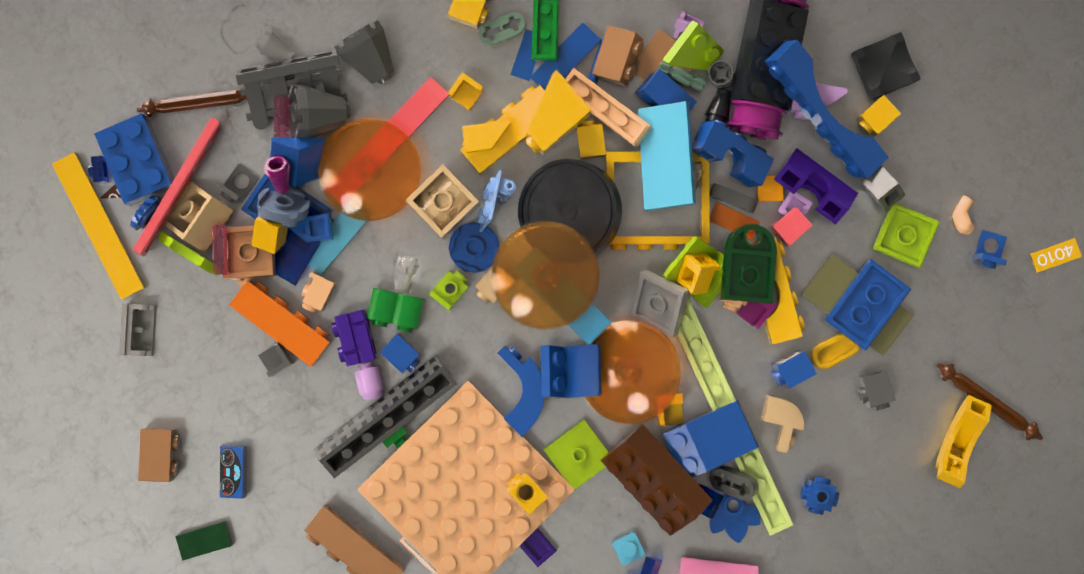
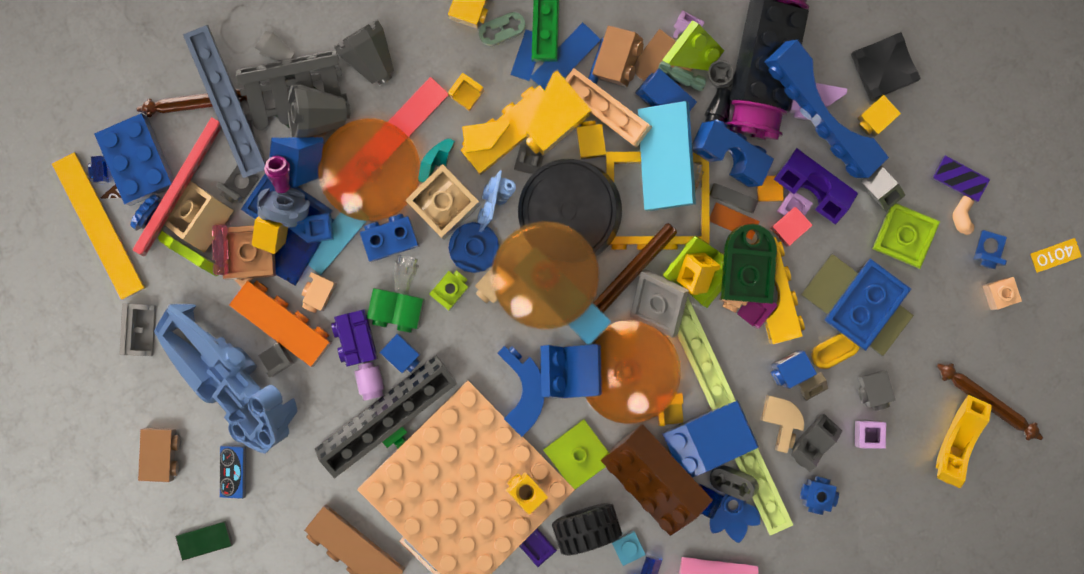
clear pink axle [274,96,289,138] -> none
none -> medium blue piece [154,304,298,454]
none -> sand blue plate [183,25,266,178]
none -> blue brick [359,214,419,262]
none -> teal slope [418,138,455,183]
none -> dark grey tile [514,144,544,174]
none -> black tyre [552,503,622,556]
none -> reddish brown axle [593,223,677,313]
none -> dark grey brick [791,414,843,472]
none -> dark tan plate [799,372,828,401]
none -> lavender brick [855,421,886,449]
none -> dark purple tile [932,155,990,202]
none -> light nougat brick [983,277,1022,310]

